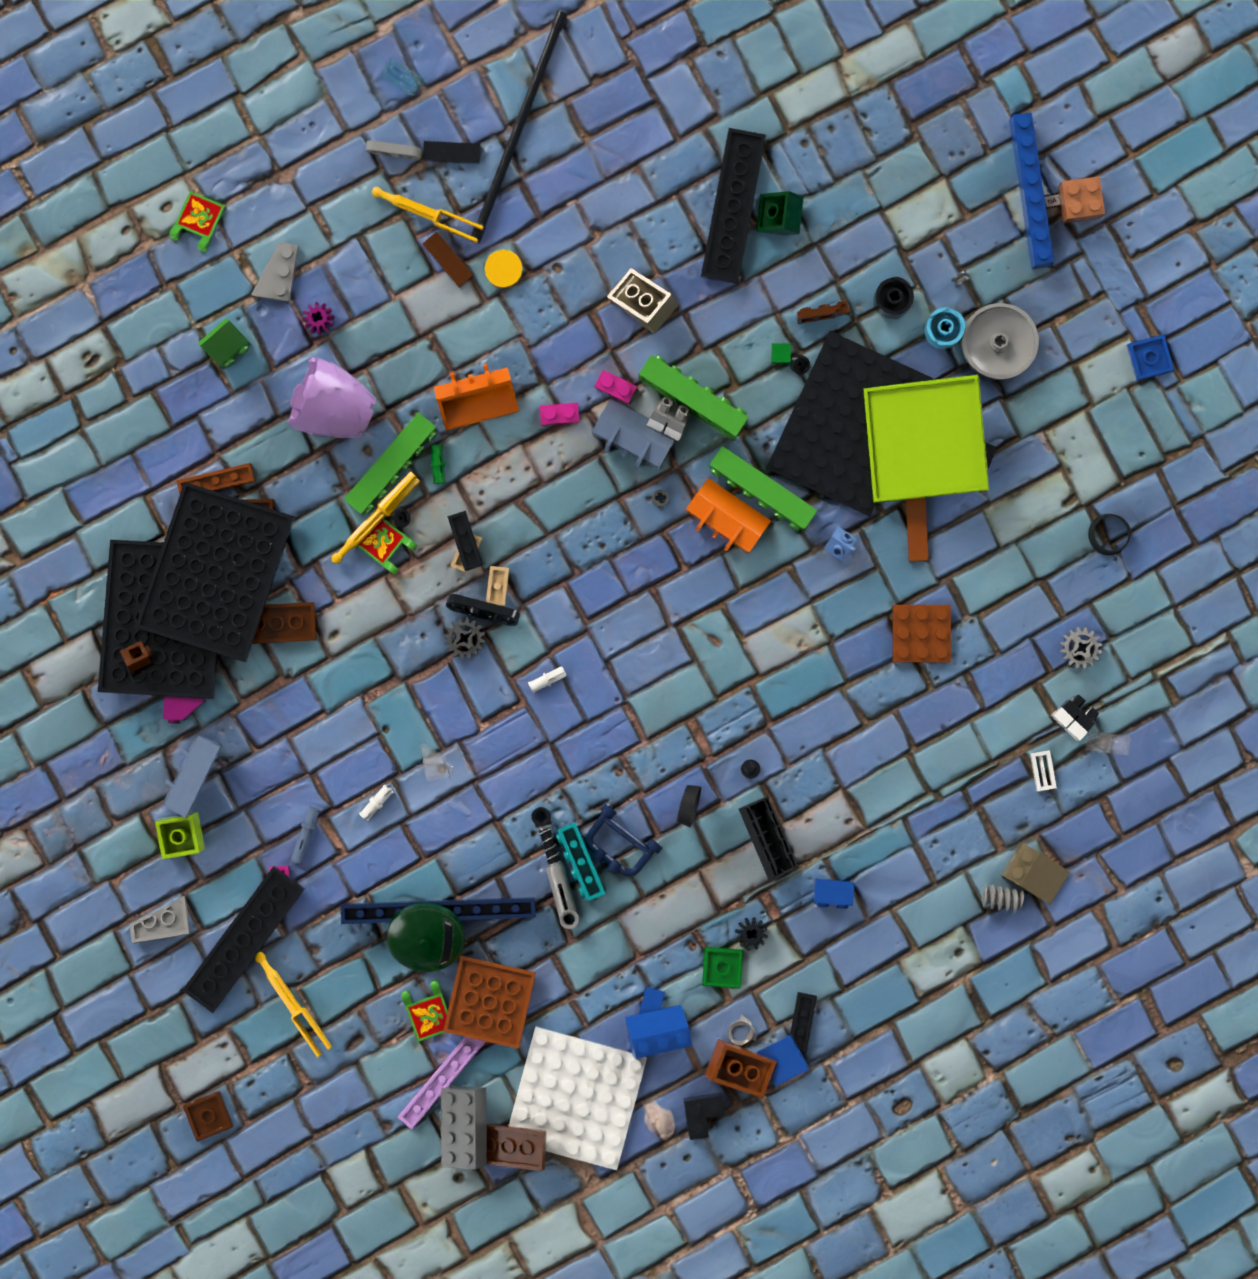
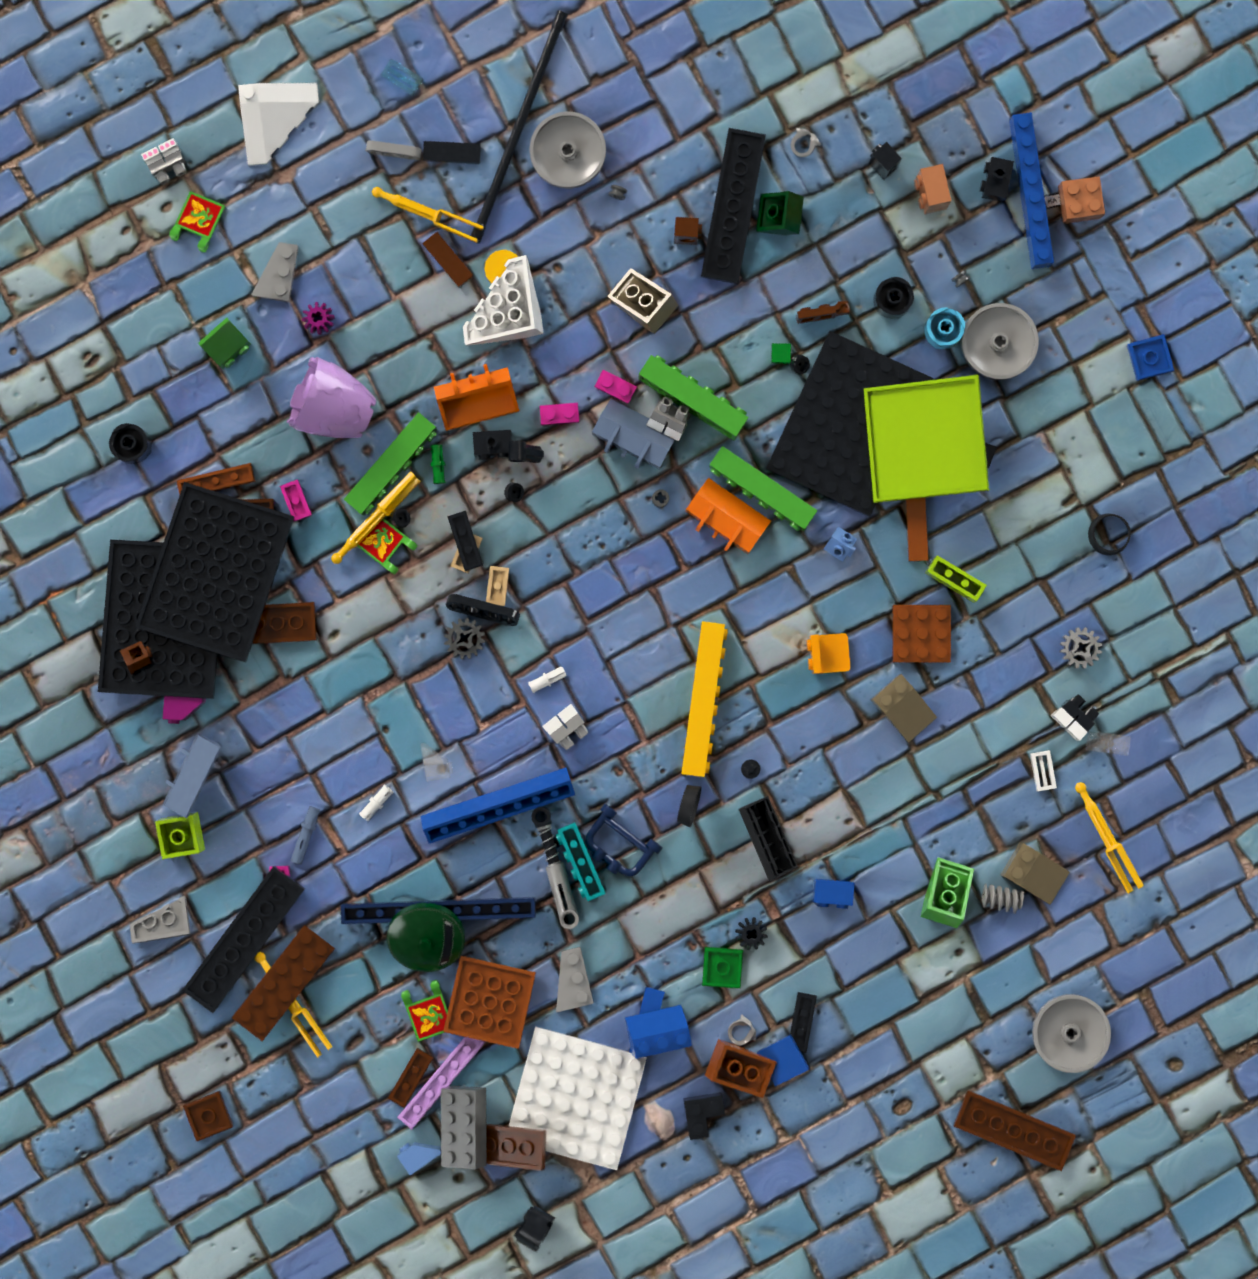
none -> black brick [109,423,152,464]
none -> light grey hips [141,138,187,185]
none -> reddish brown plate [232,925,335,1042]
none -> white slope [238,83,319,166]
none -> dark pink plate [280,479,312,522]
none -> reddish brown tile [388,1047,434,1108]
none -> medium blue slope [397,1142,441,1175]
none -> blue brick [420,767,575,844]
none -> white slope [463,255,544,346]
none -> black brick [473,430,512,460]
none -> black tile [504,483,524,502]
none -> black piece [508,441,544,463]
none -> black brick [513,1206,556,1252]
none -> light grey dish [530,112,606,189]
none -> light grey hips [542,704,588,750]
none -> light grey wing [556,947,594,1013]
none -> dark grey bush [609,185,627,200]
none -> reddish brown brick [674,217,702,245]
none -> yellow brick [681,621,728,777]
none -> light grey piece [791,128,821,157]
none -> light orange bracket [806,633,850,674]
none -> black brick [869,142,902,180]
none -> dark tan slope [870,674,937,743]
none -> nougat brick [914,164,951,214]
none -> bright green slope [920,857,974,928]
none -> lime brick [925,555,987,603]
none -> reddish brown plate [953,1090,1076,1171]
none -> black brick [980,157,1014,202]
none -> light grey dish [1032,994,1111,1073]
none -> yellow piece [1075,782,1144,893]

